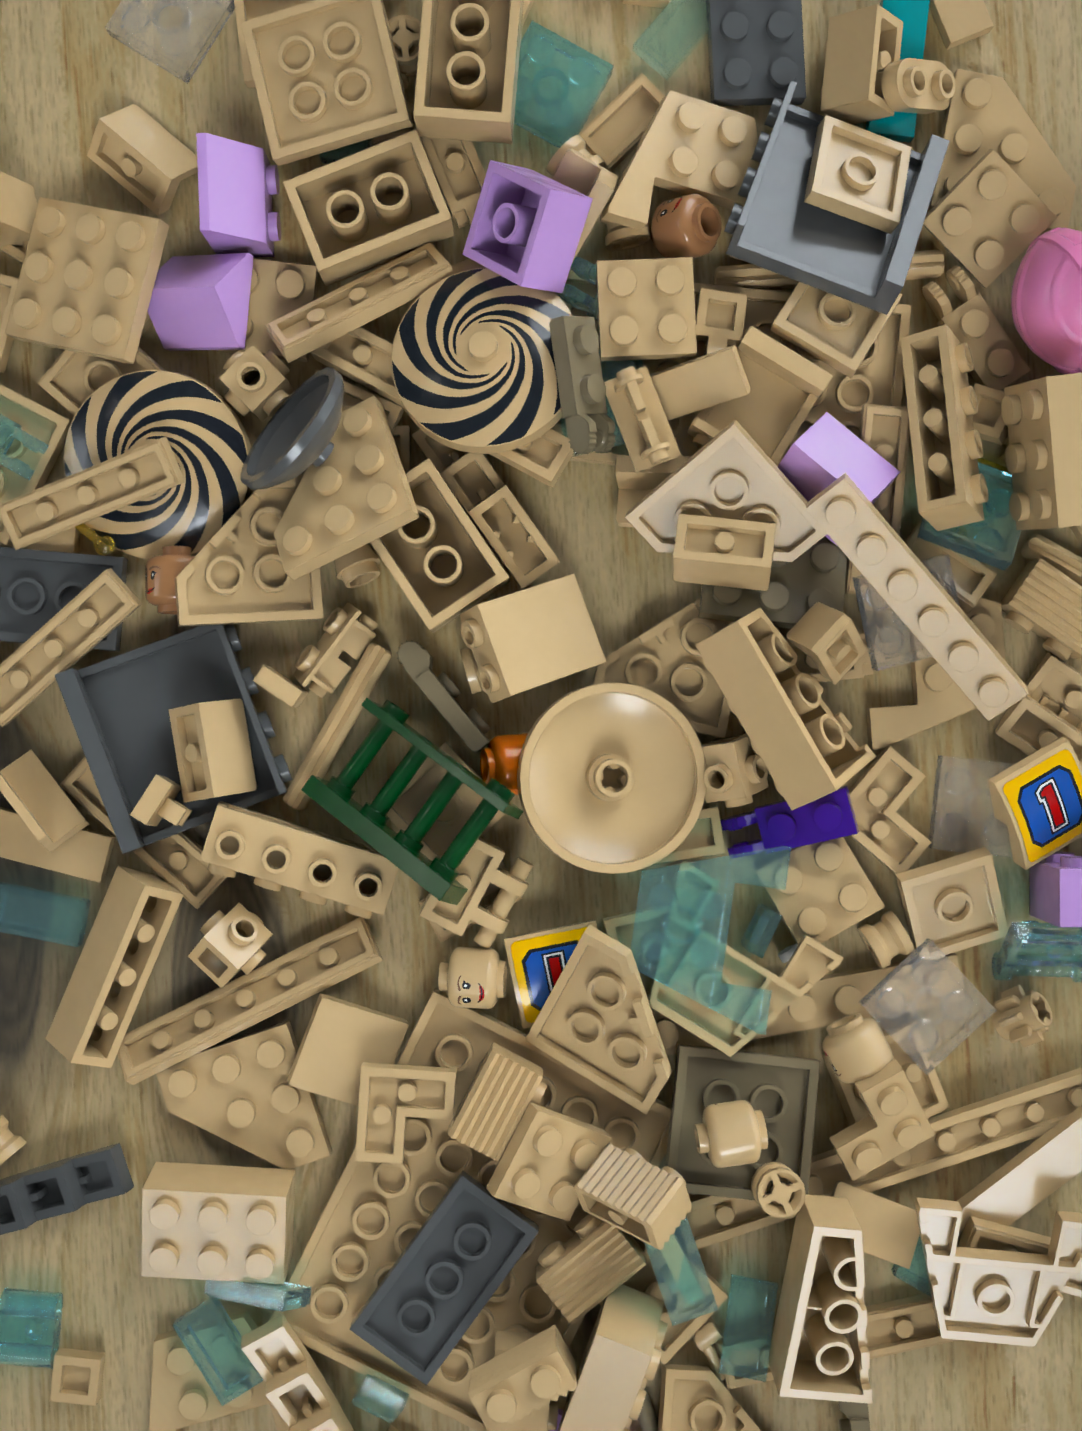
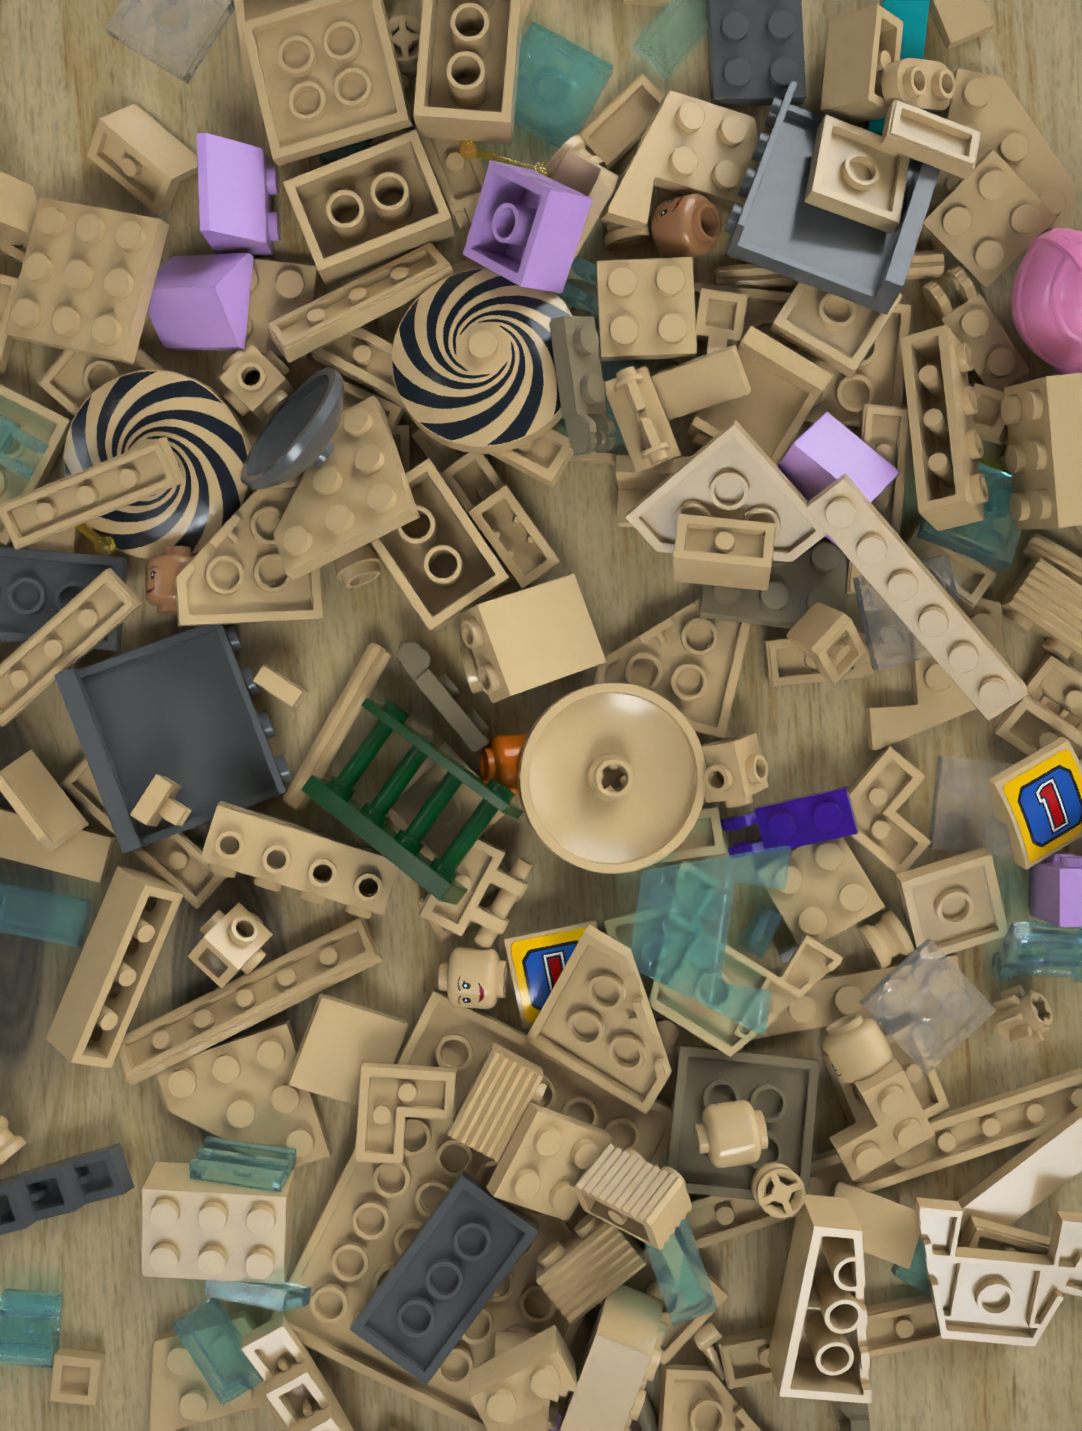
tan panel [169,699,257,803] -> none
tan hinge [293,602,378,698] -> none
clear light blue tile [351,1374,410,1423] -> none
tan wedge [696,607,876,811] -> none
clear light blue tile [718,1274,778,1382] -> none
none -> clear light blue tile [189,1136,297,1192]
none -> clear yellow hinge [459,140,551,177]
none -> tan tile [880,99,981,179]

